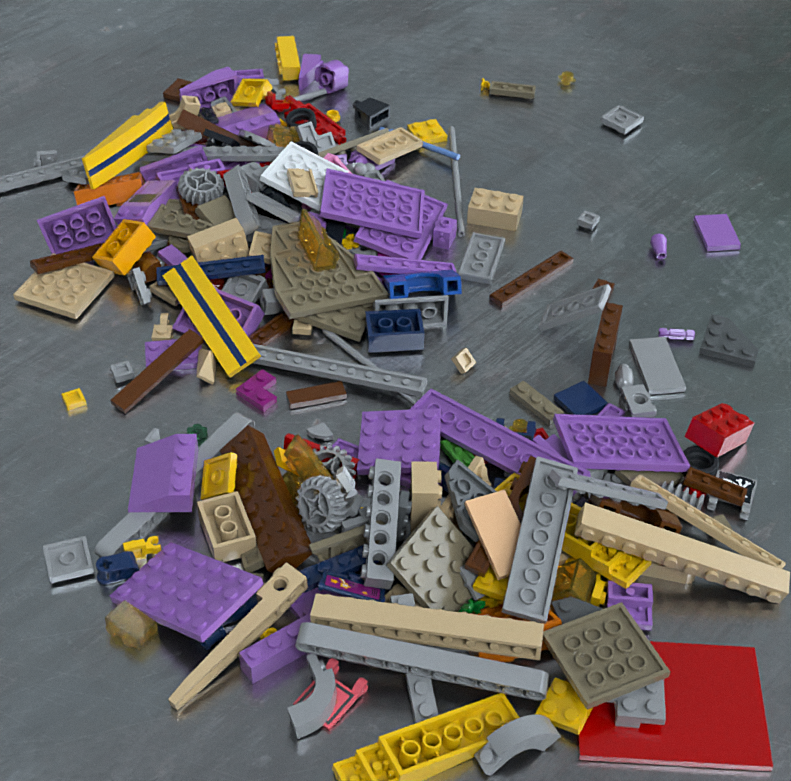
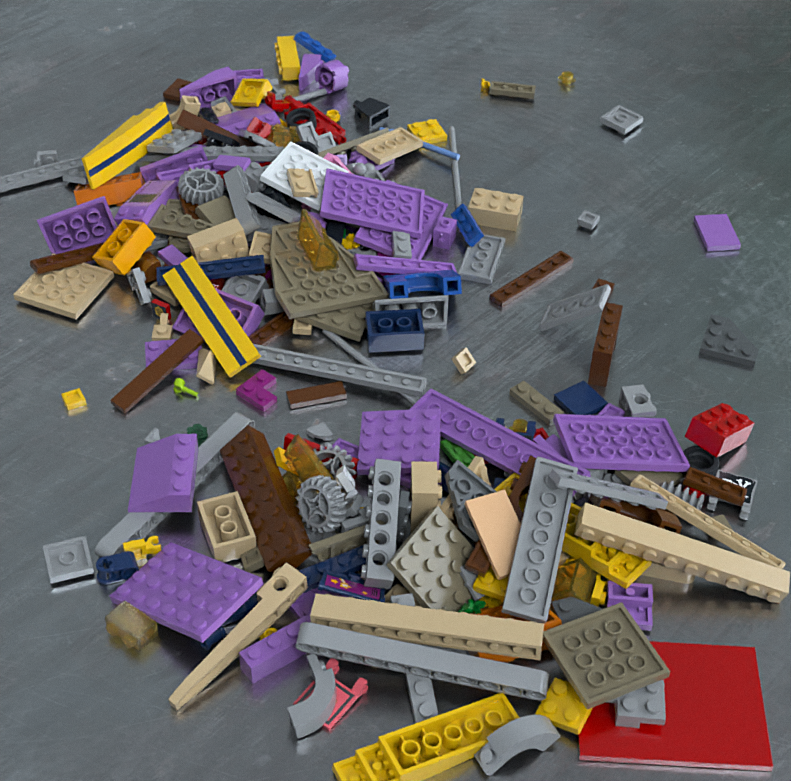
light grey plate [110,360,135,383] -> none
yellow plate [200,452,237,500] -> none
light grey plant [615,364,634,390] -> none
light grey tile [629,337,686,395] -> none
medium lavender cone [650,234,667,259] -> none
medium lavender axle [658,328,695,341] -> none
none -> tile [151,299,171,320]
none -> lime hand [173,378,198,397]
none -> medium lavender tile [213,155,251,172]
none -> bracket [246,117,272,138]
none -> blue plate [293,32,336,62]
none -> light grey plate [391,231,412,259]
none -> blue plate [450,203,484,247]

